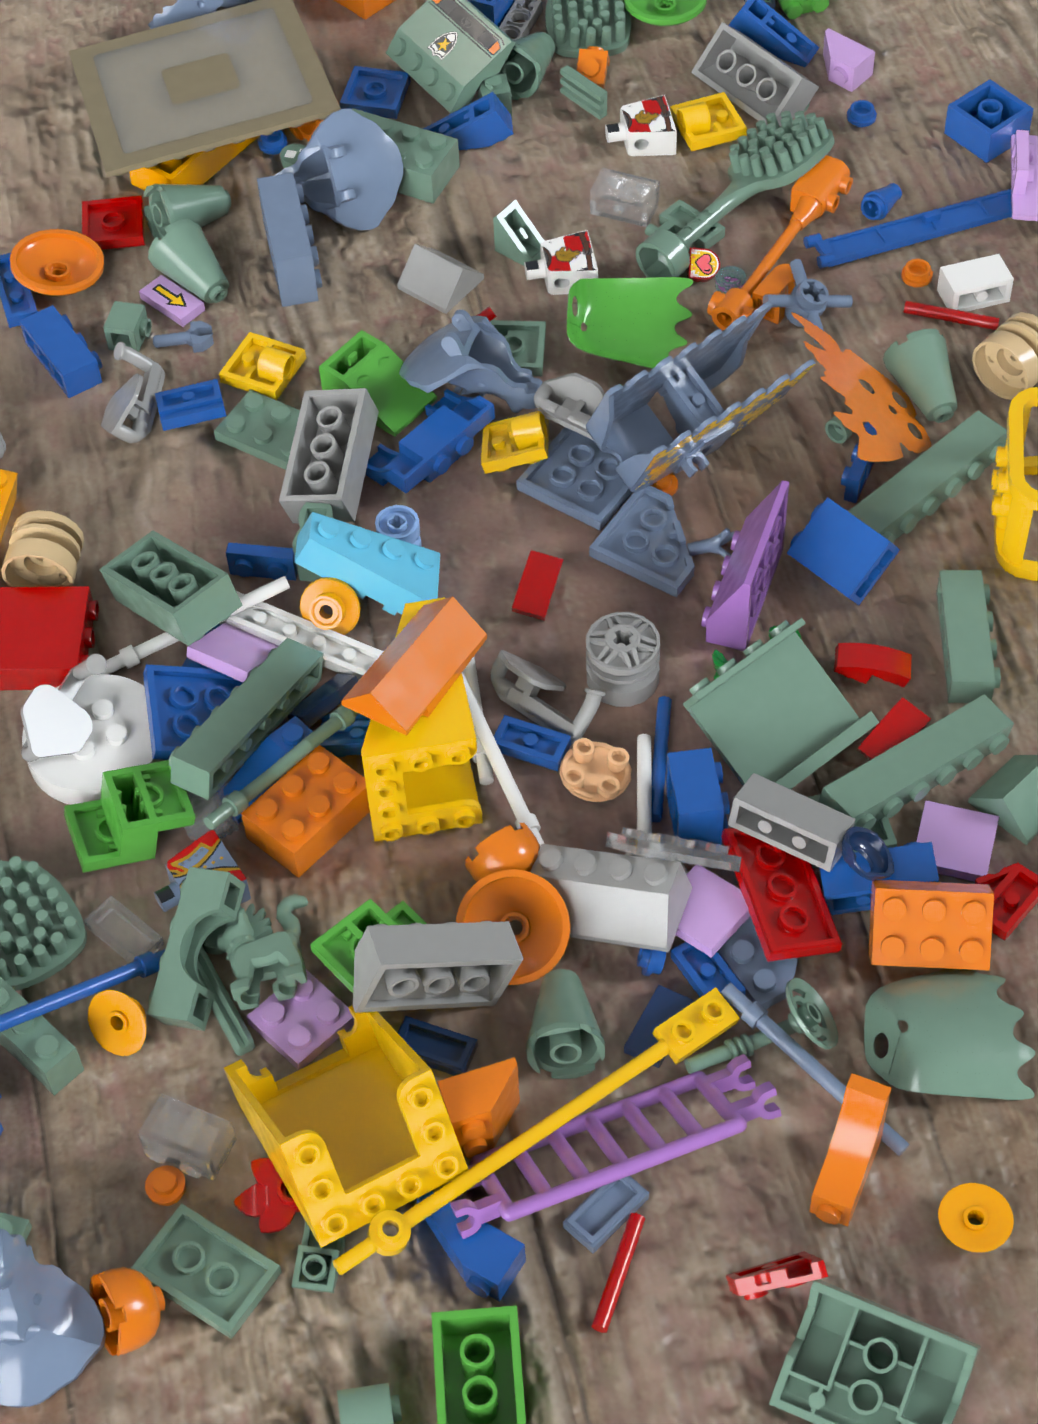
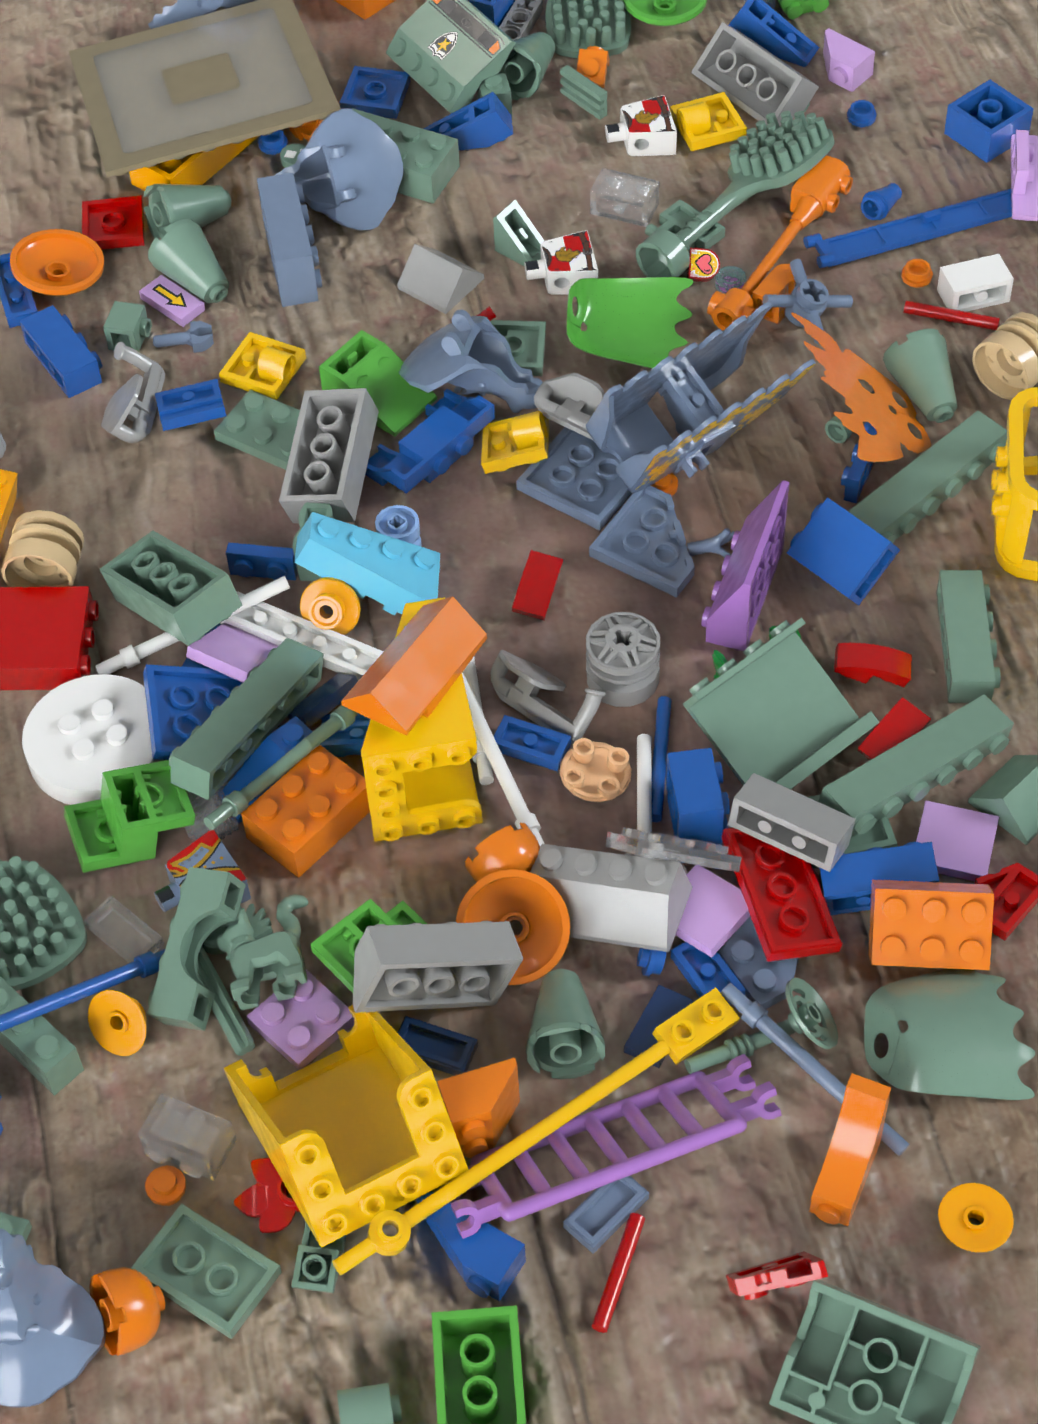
piece [20,654,107,762] -> none
dark blue piece [841,826,894,881] -> none

